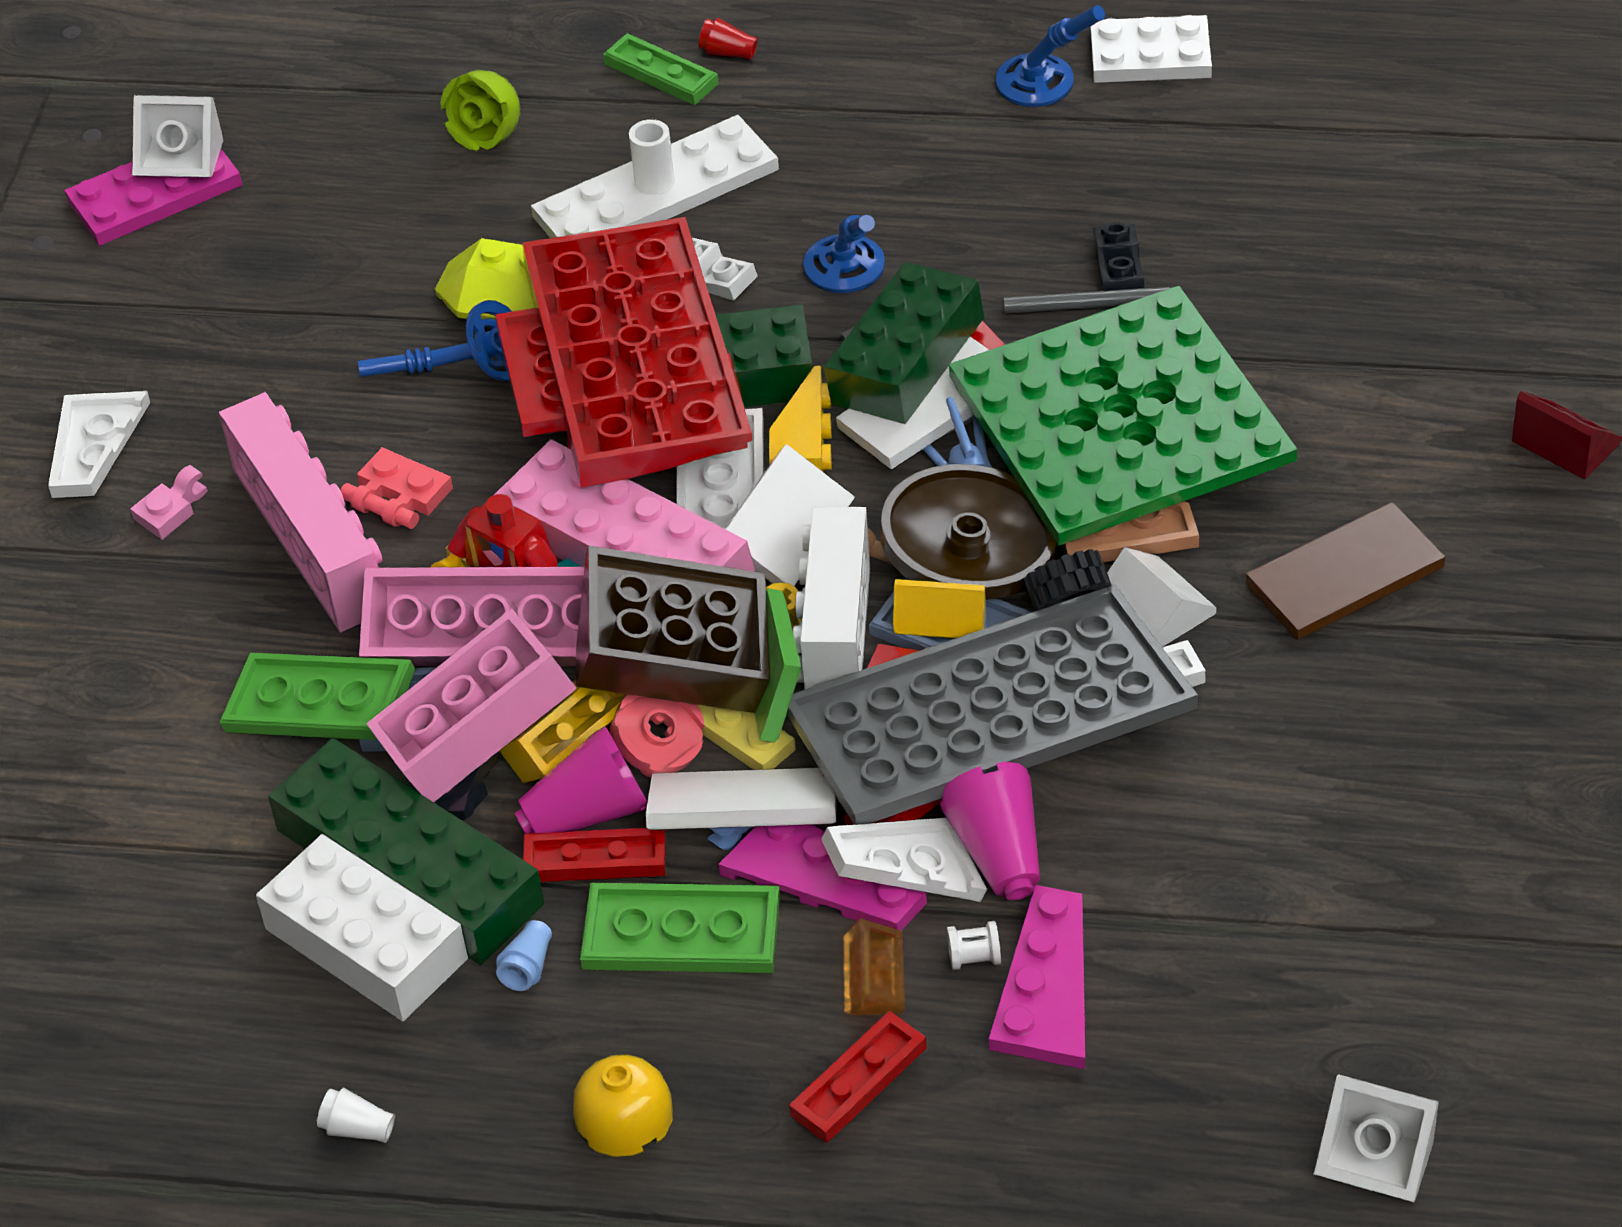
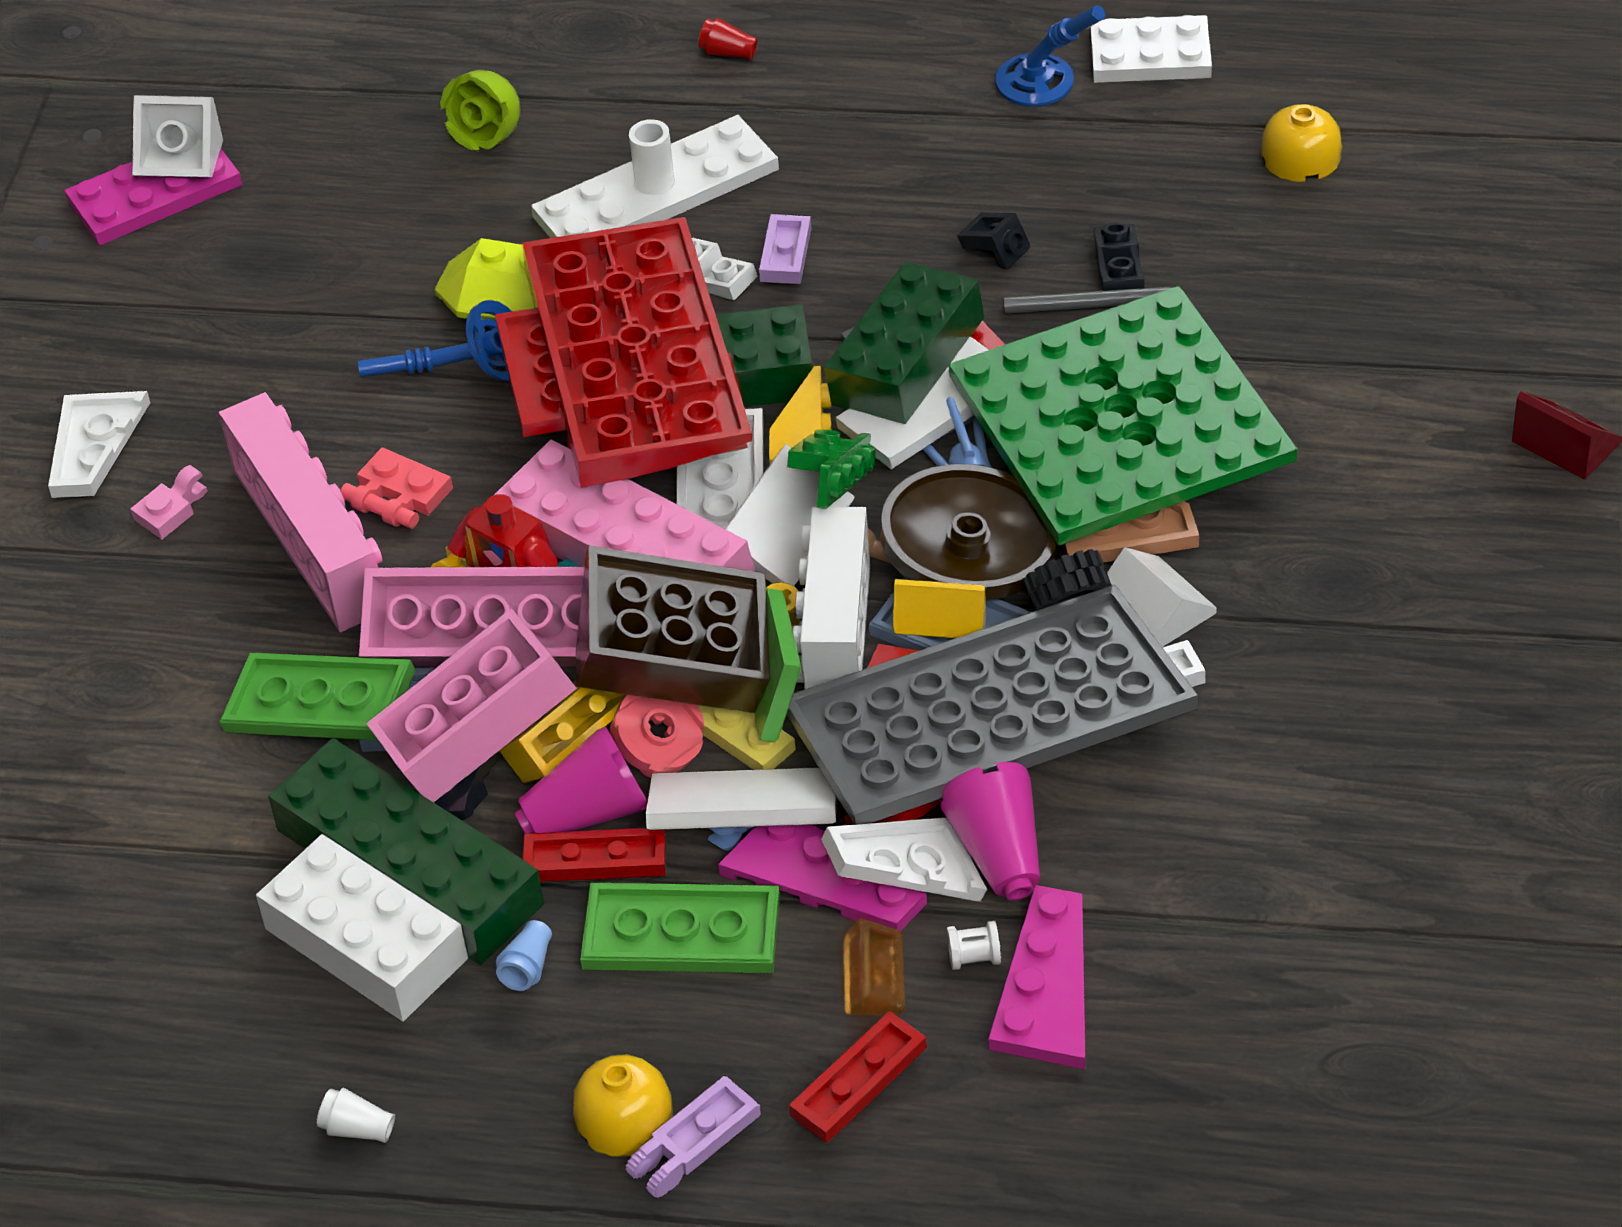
bright green tile [603,33,718,106] -> none
blue dish [803,215,885,293] -> none
tile [1246,502,1446,640] -> none
white slope [1314,1075,1438,1202] -> none
none -> lavender hinge [625,1076,761,1198]
none -> lavender plate [759,214,811,284]
none -> green bracket [787,429,876,509]
none -> black bracket [957,212,1030,269]
none -> yellow cylinder [1261,104,1342,182]

